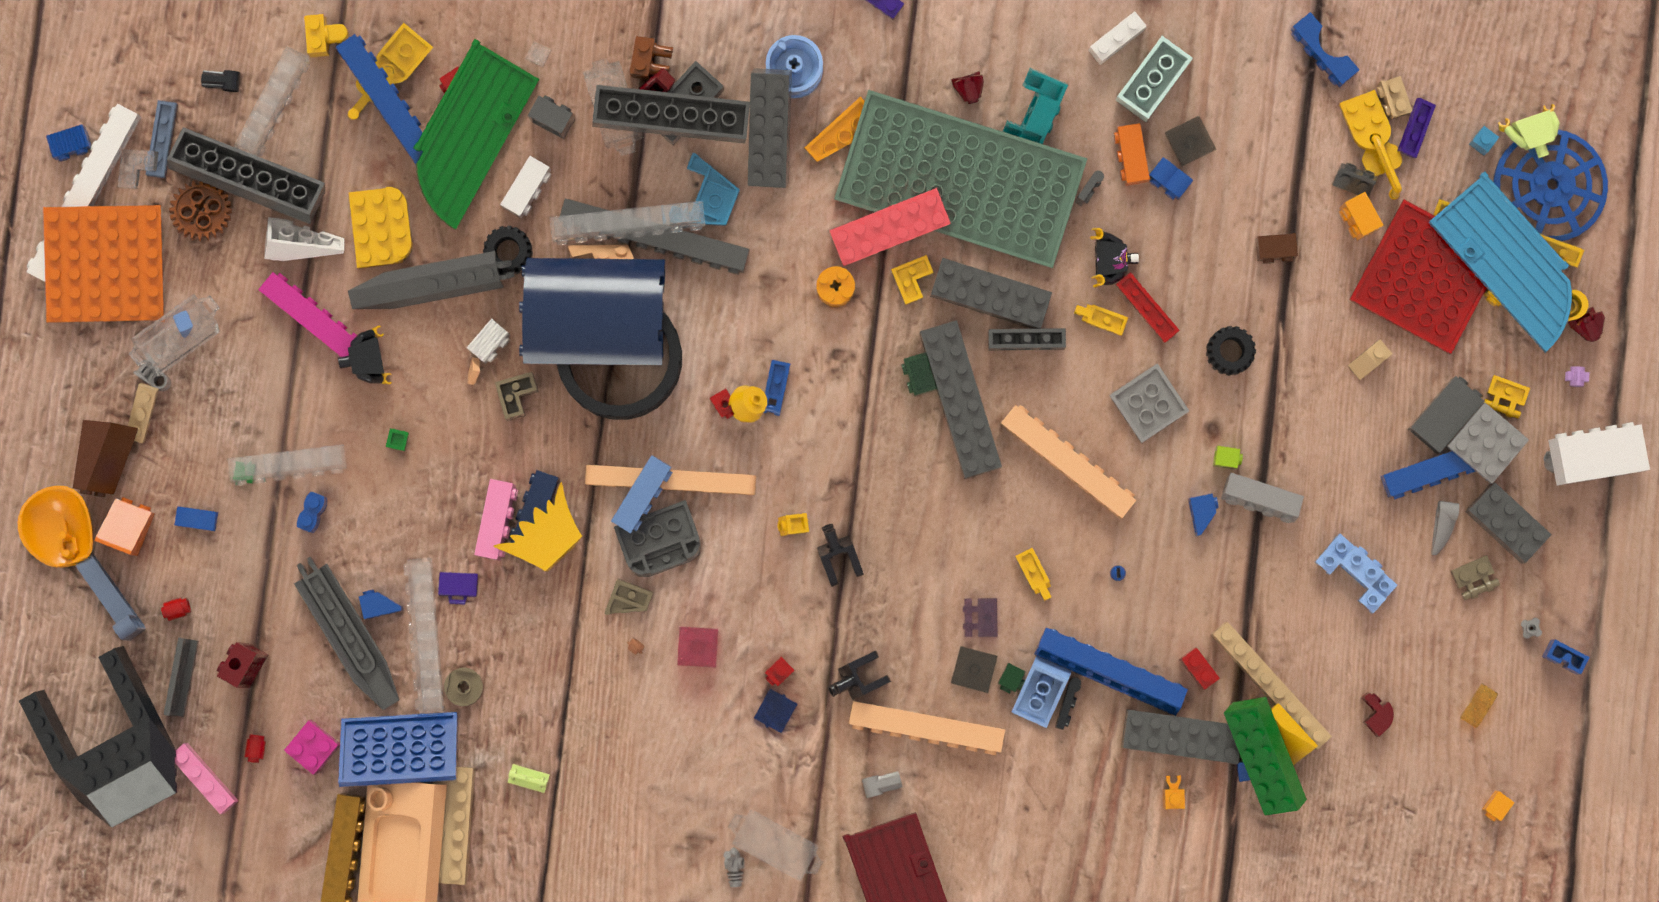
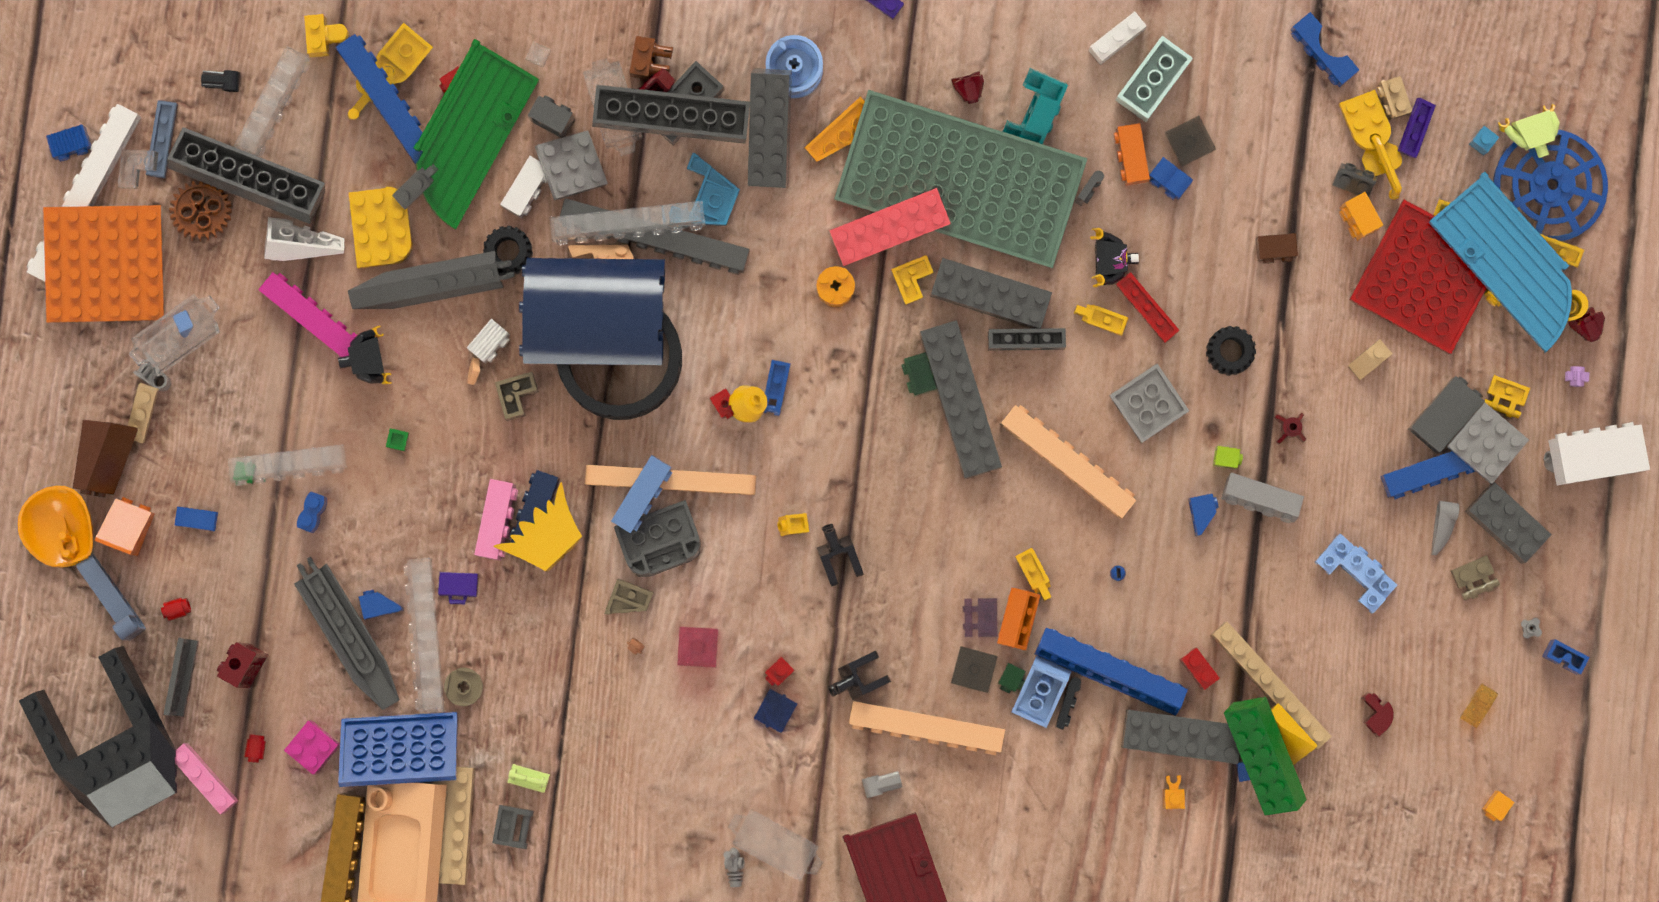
none -> dark grey hinge [392,164,439,209]
none -> dark grey plate [492,805,534,849]
none -> light grey plate [535,131,608,200]
none -> orange brick [997,587,1040,651]
none -> dark red brick [1274,412,1306,444]

